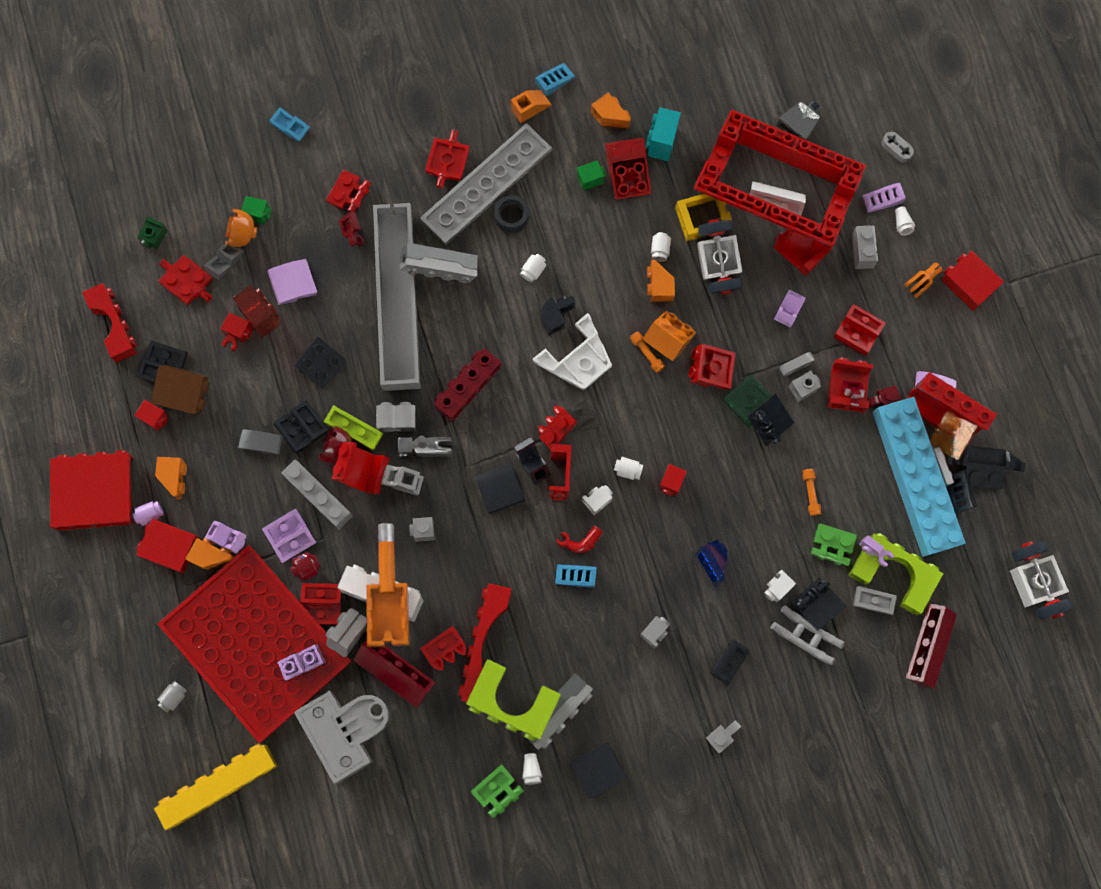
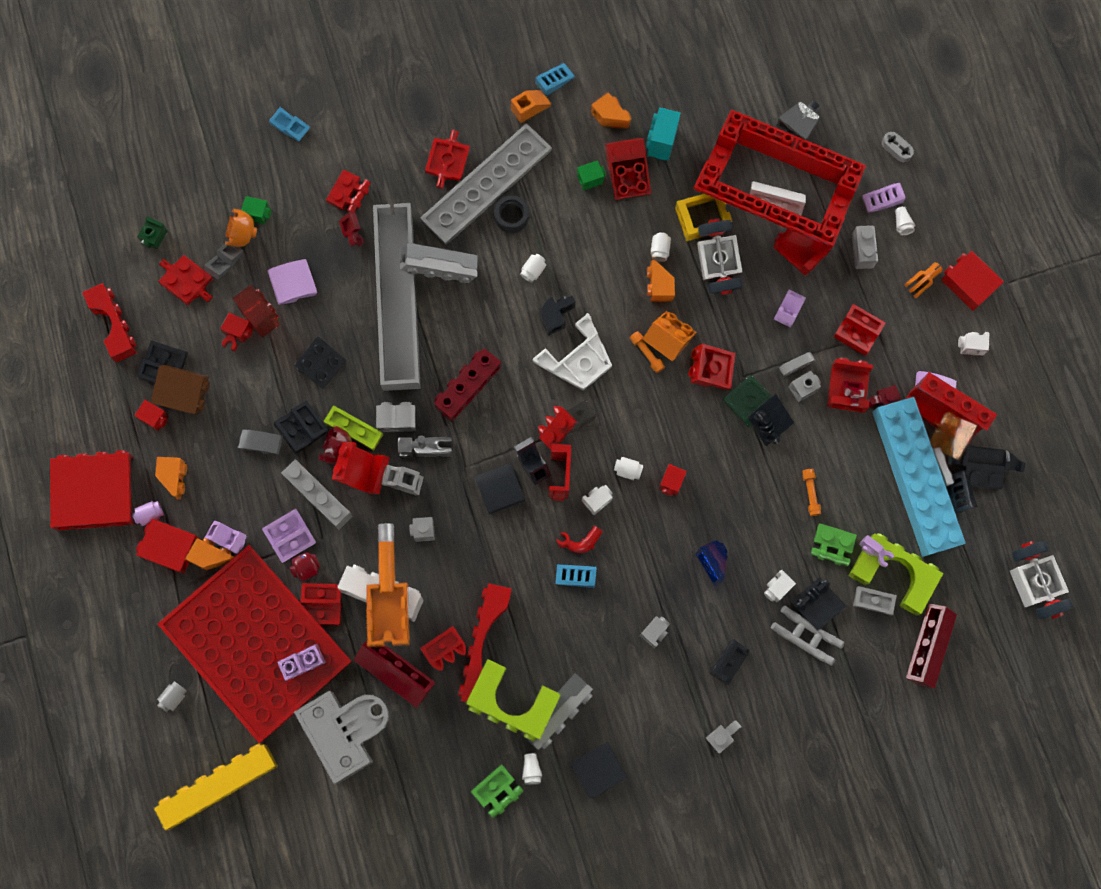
light grey brick [326,608,367,657] -> none
none -> white brick [958,332,989,356]

